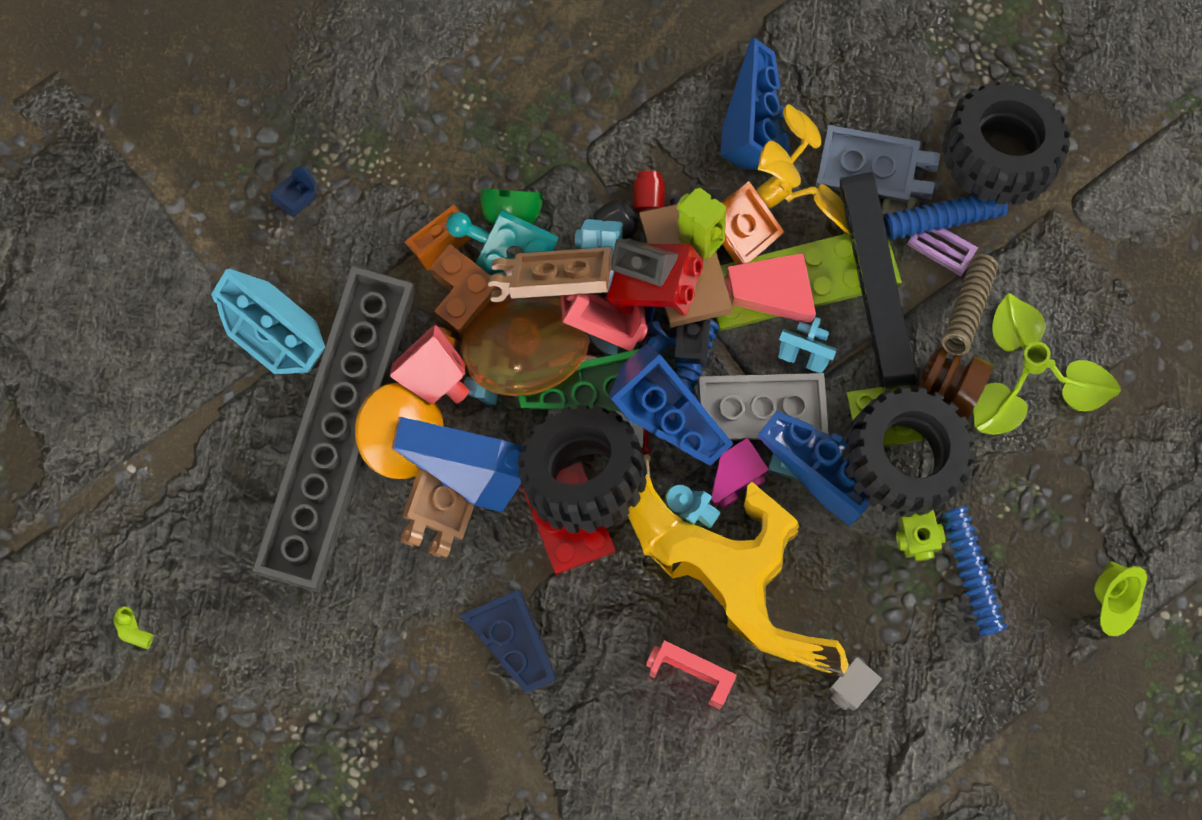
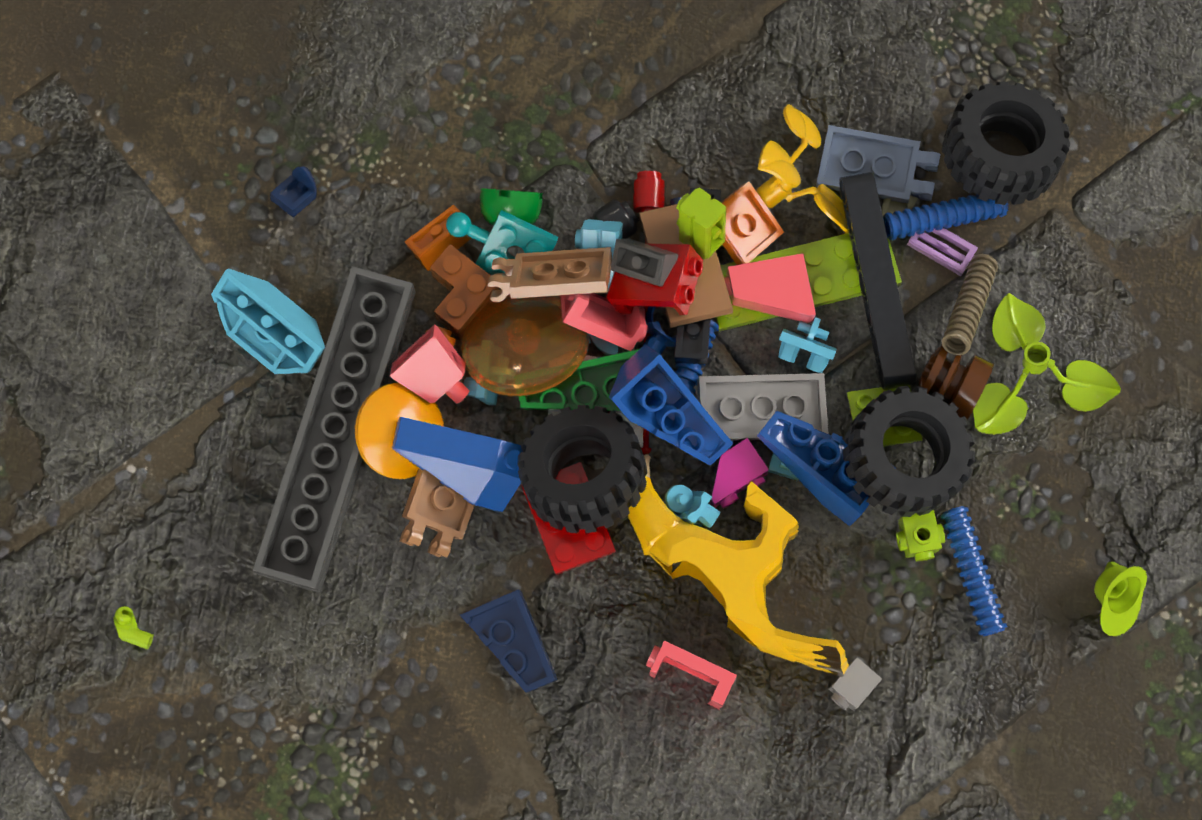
blue wedge [720,38,791,170] -> none

